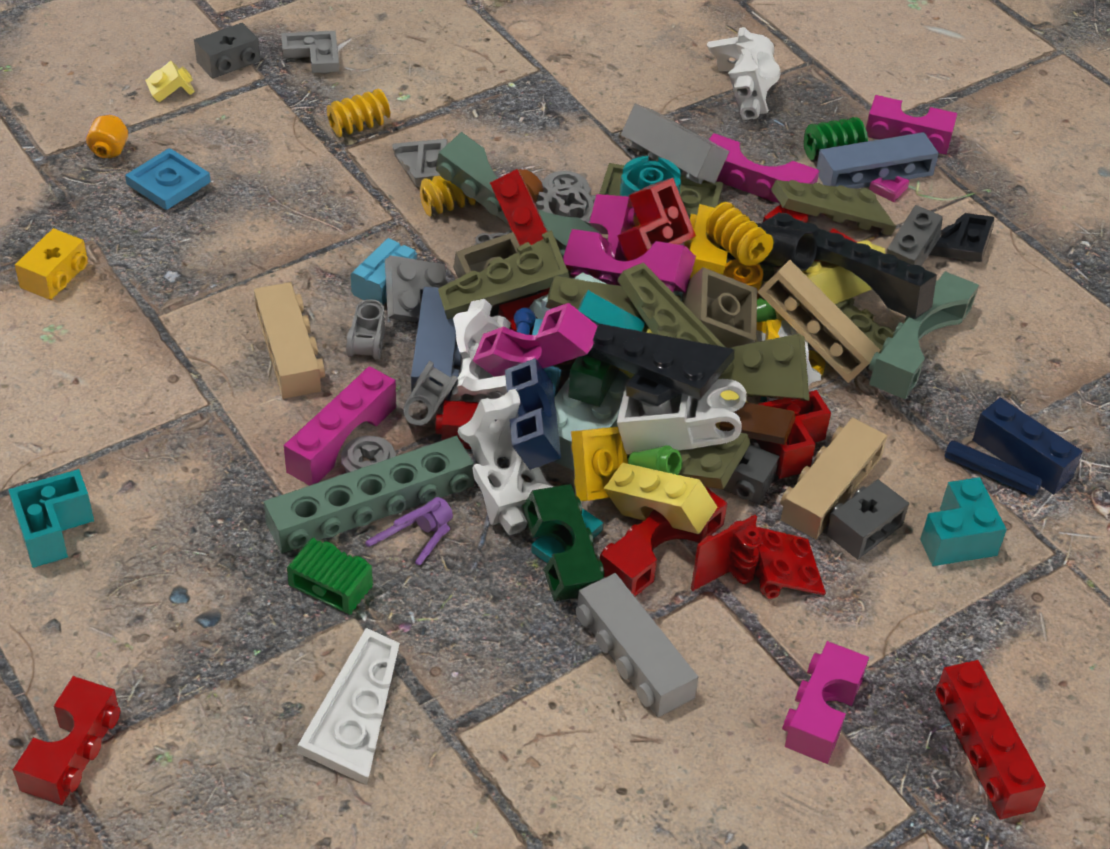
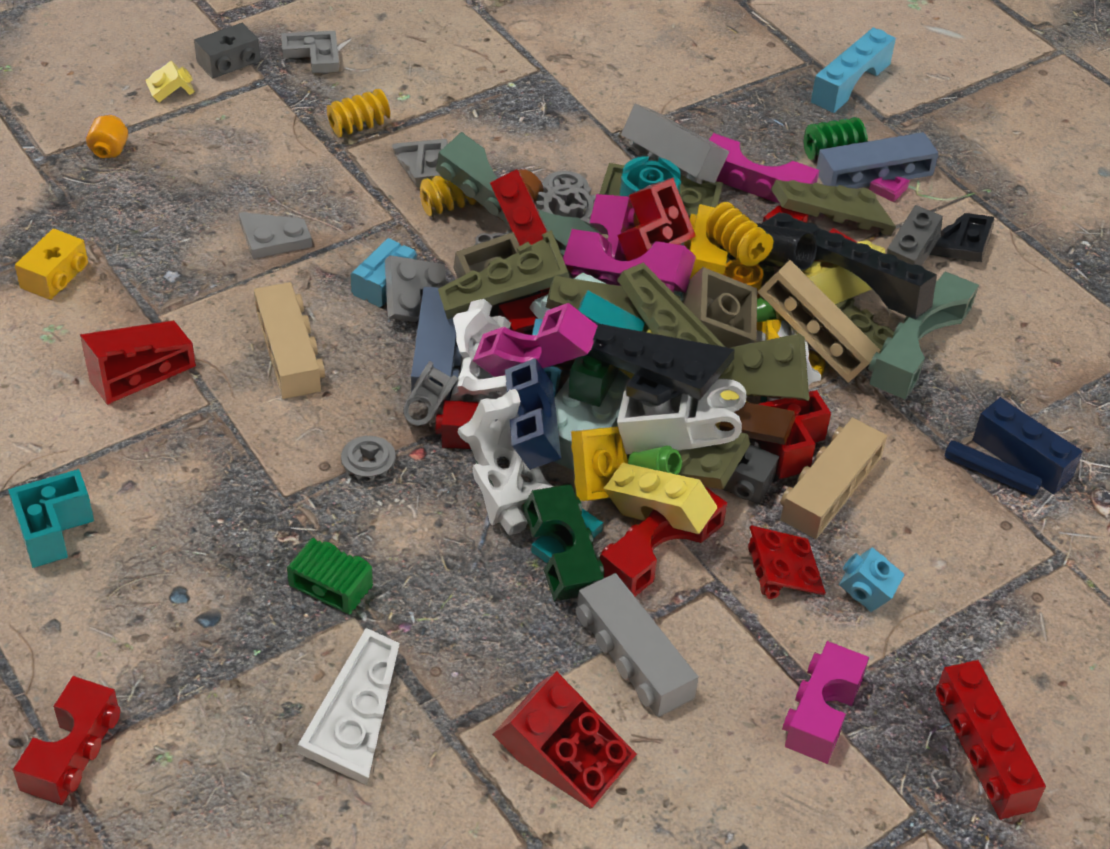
dark azure plate [125,148,211,210] -> none
sand green brick [263,436,474,554] -> none
dark pink arch [284,366,397,486] -> none
light grey piece [346,299,385,360] -> none
medium lavender plant [365,497,453,565] -> none
blue piece [514,308,536,335] -> none
red hinge [691,515,762,591] -> none
white hips [707,27,781,120] -> none
dark grey brick [827,479,909,560] -> none
dark pink arch [866,95,958,155] -> none
teal brick [920,477,1007,566] -> none
none -> red wedge [80,320,196,405]
none -> light grey wing [239,212,312,259]
none -> red slope [492,671,637,809]
none -> medium azure arch [811,27,896,113]
none -> medium azure brick [839,547,905,612]

